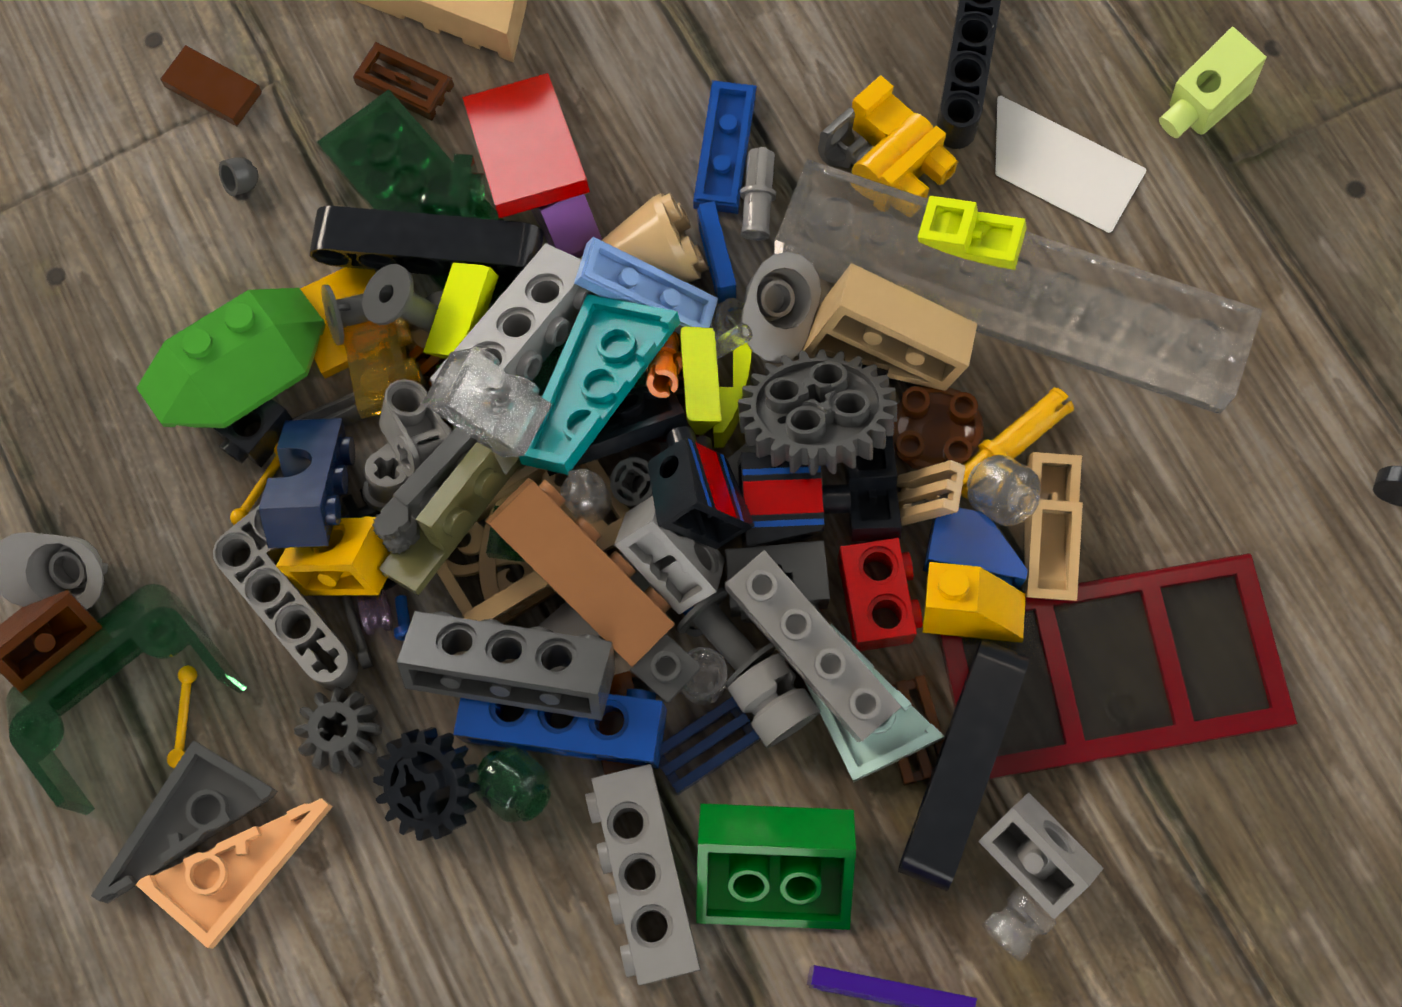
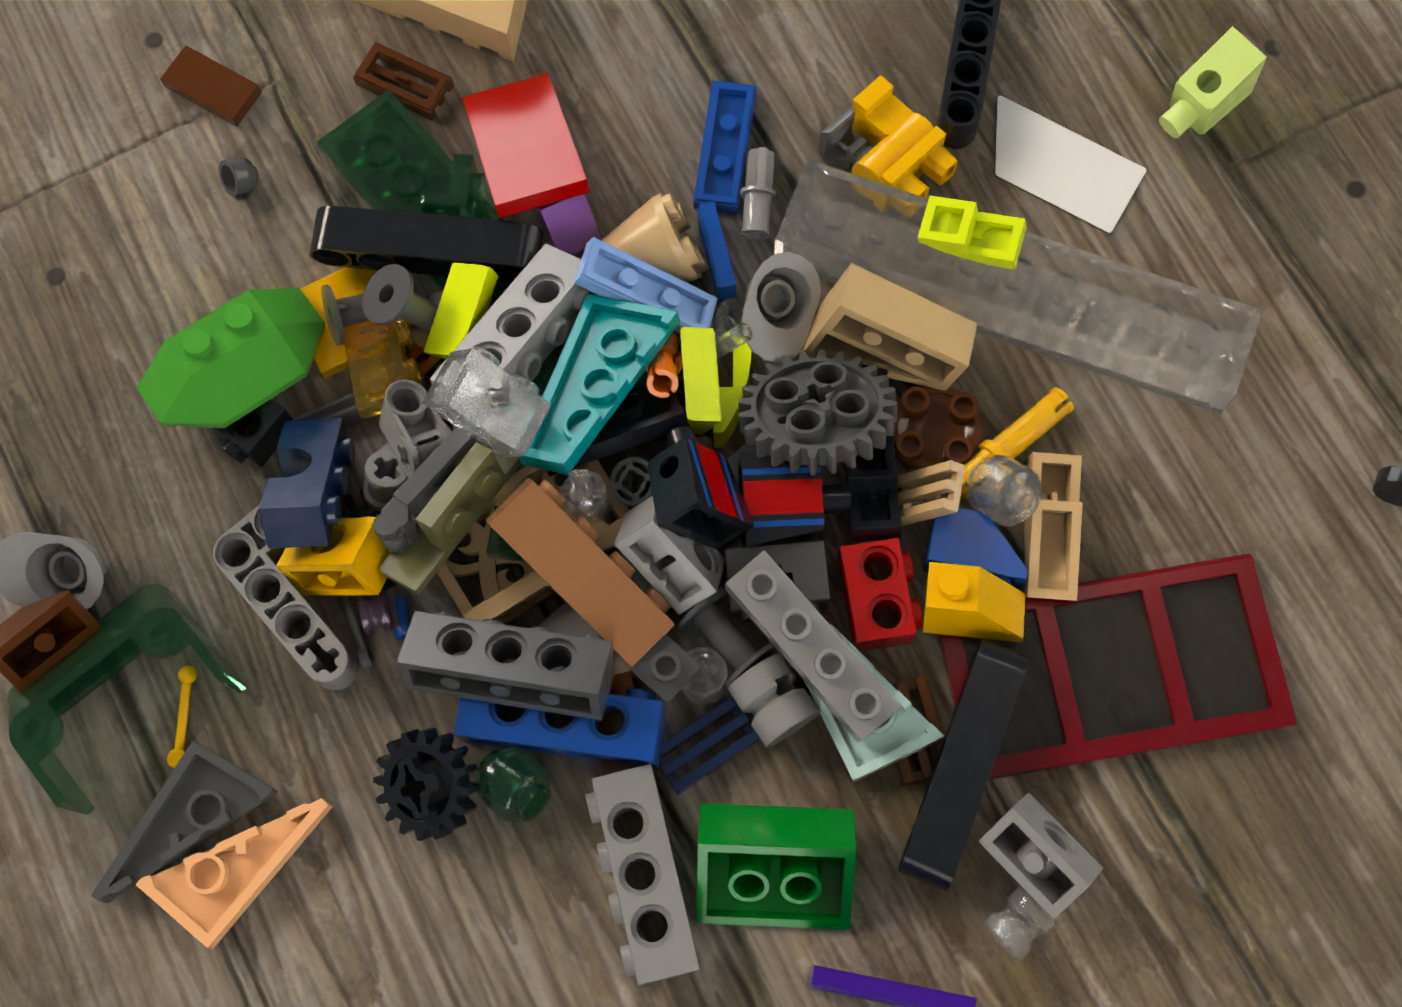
yellow hinge [230,443,280,525] -> none
dark grey gear [294,687,382,774] -> none

